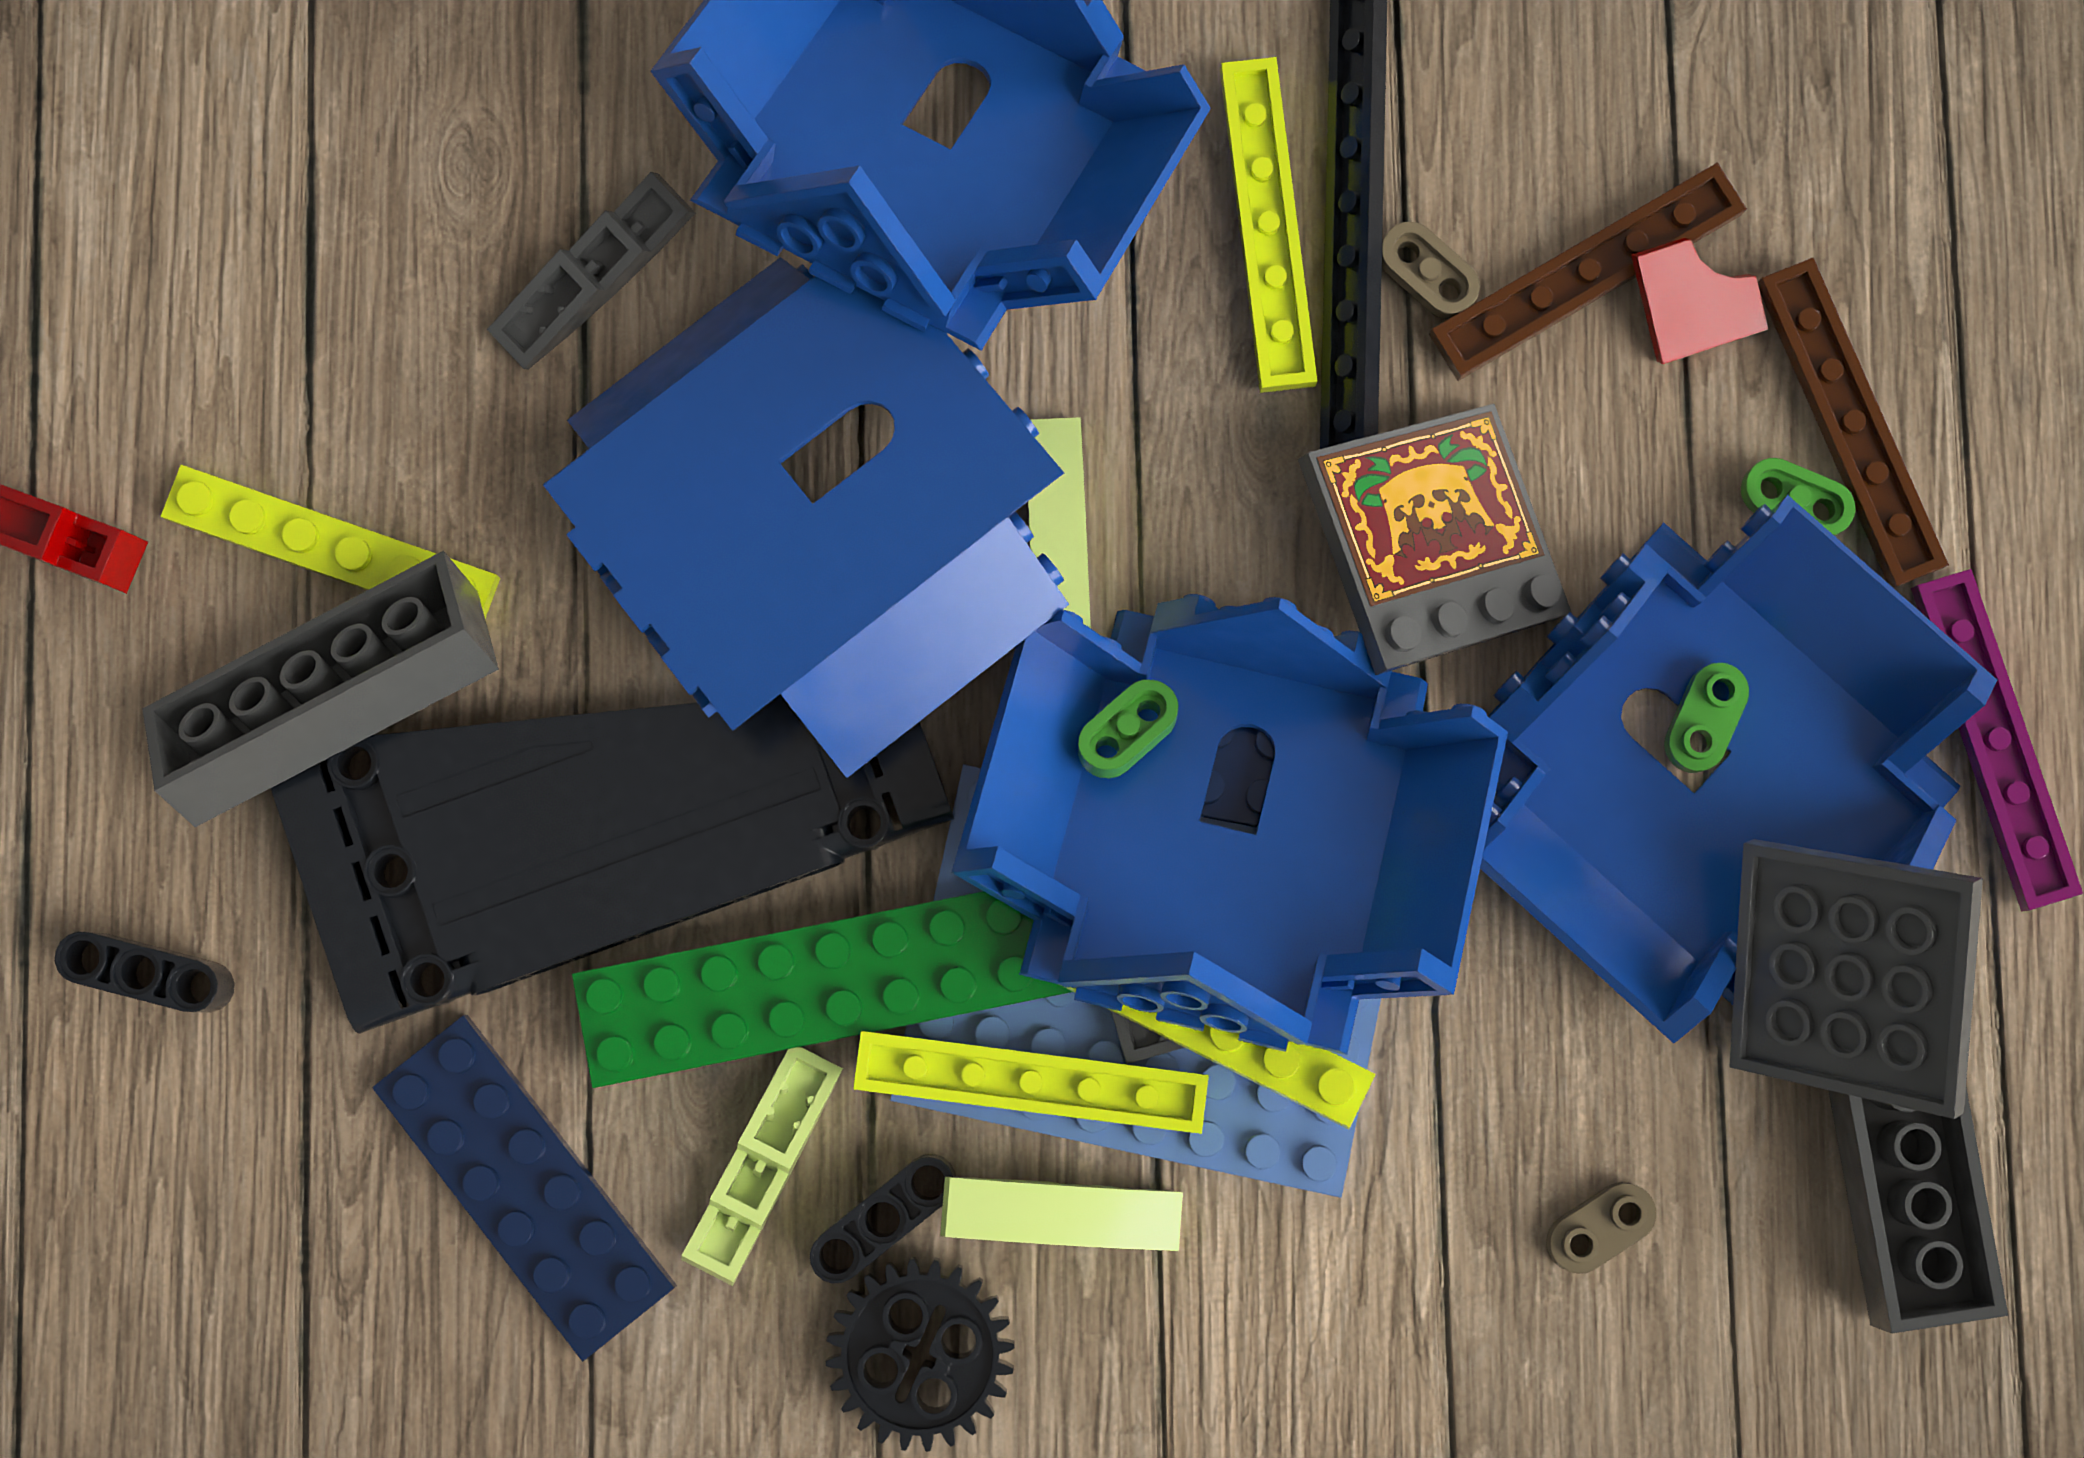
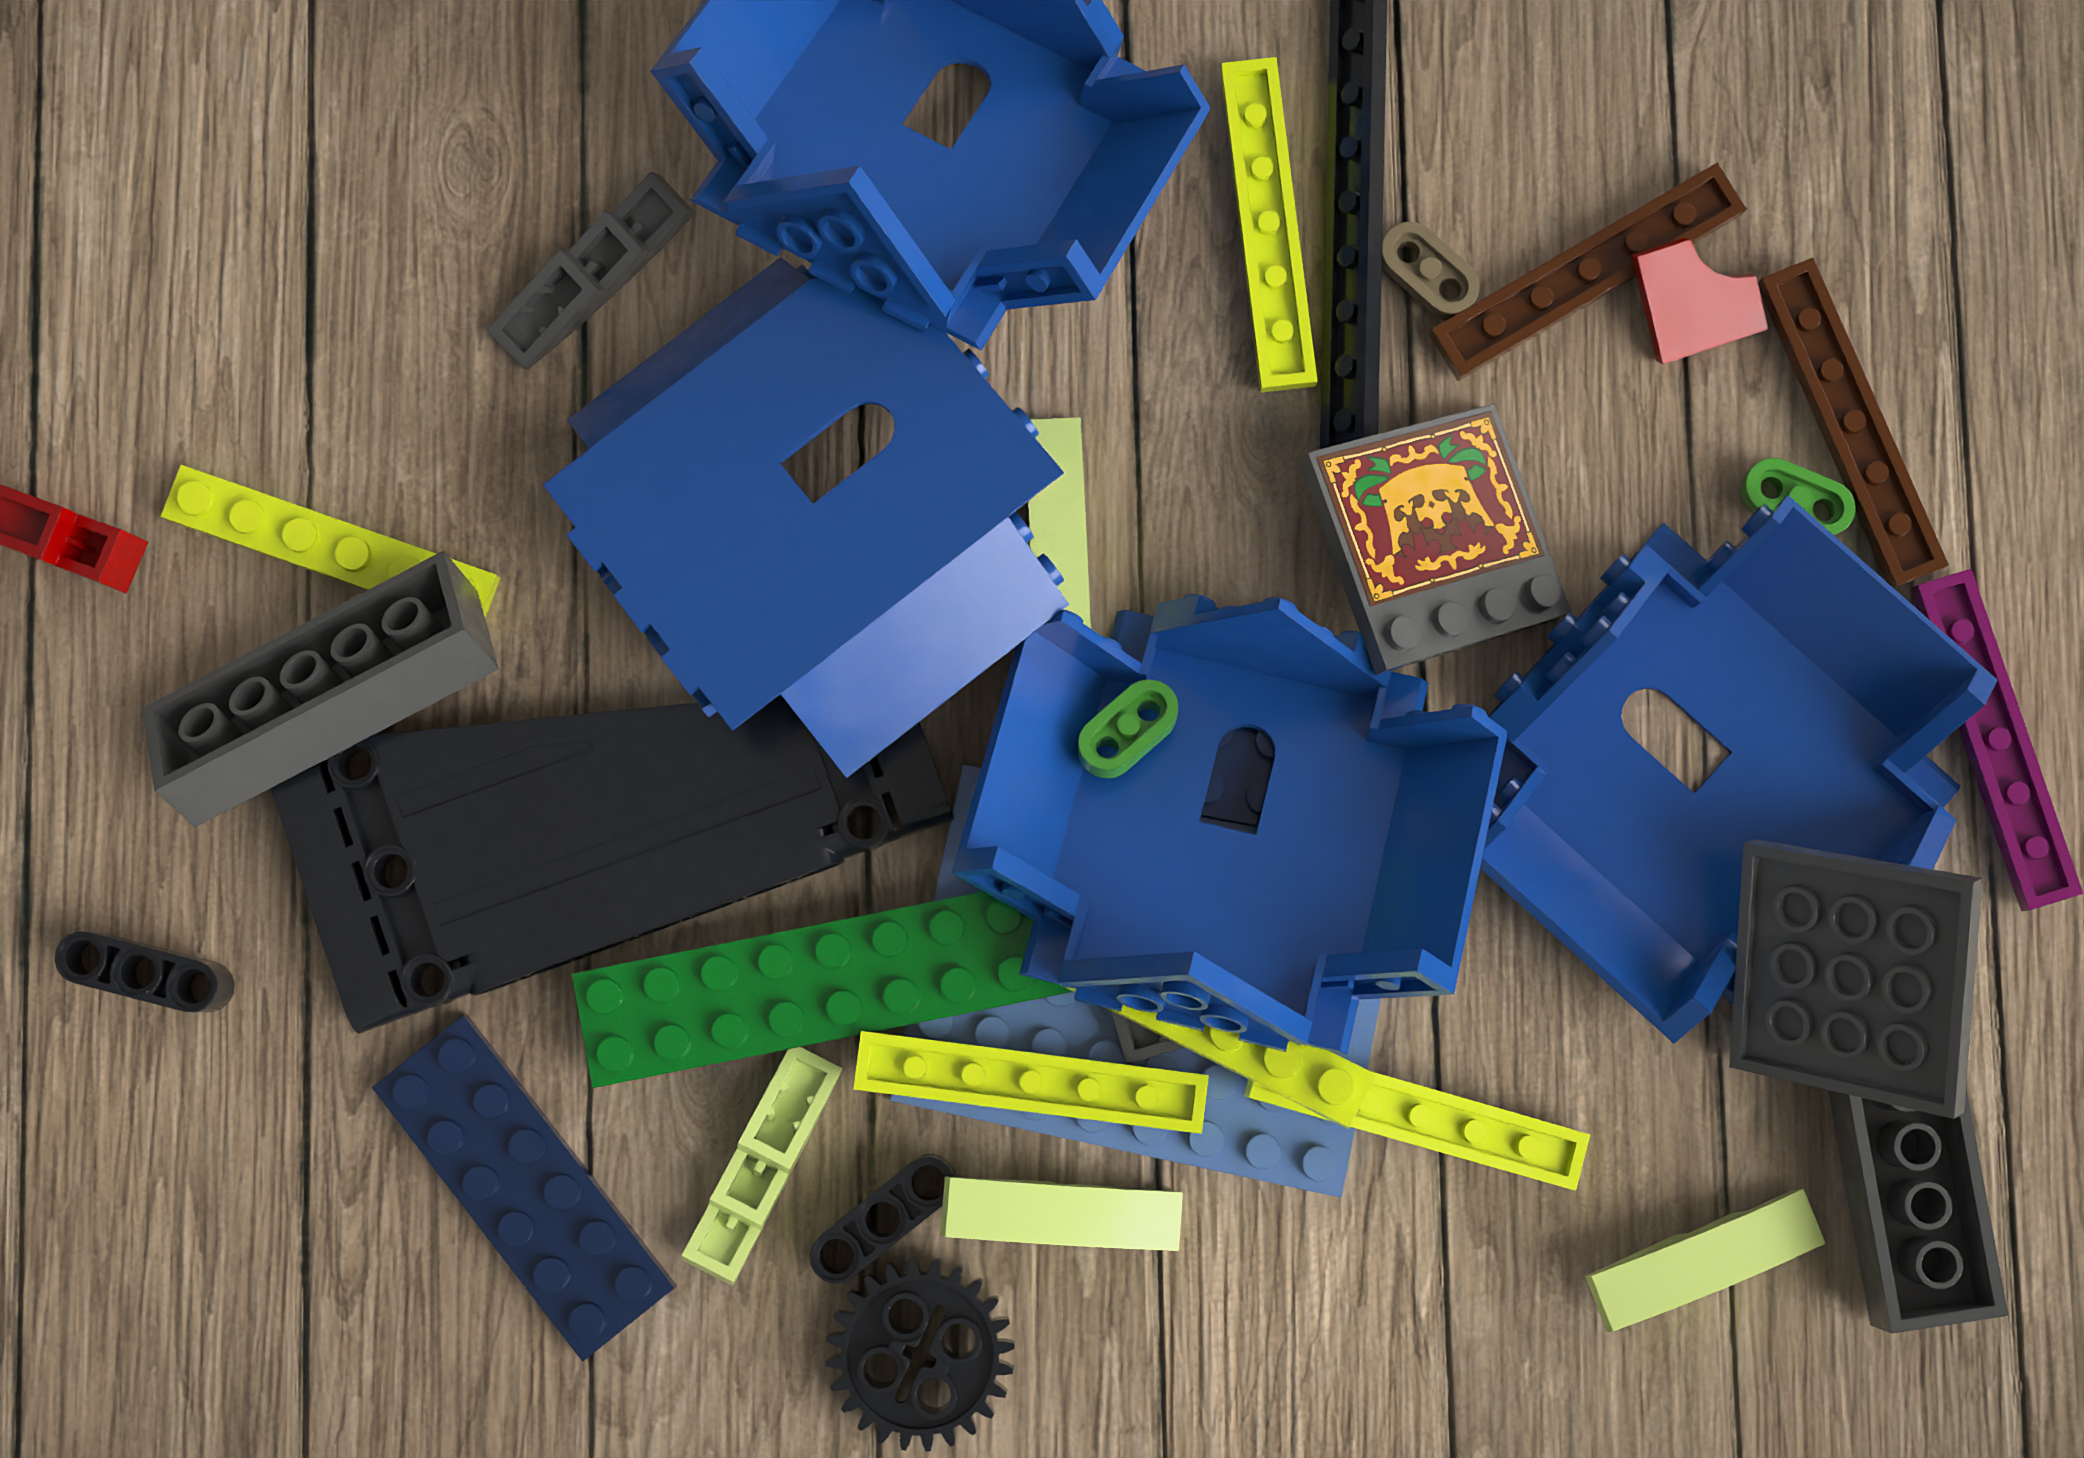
dark tan plate [1546,1182,1656,1274] -> none
bright green plate [1664,663,1749,773] -> none
none -> neon yellow plate [1244,1071,1590,1191]
none -> yellowish green slope [1585,1189,1826,1332]

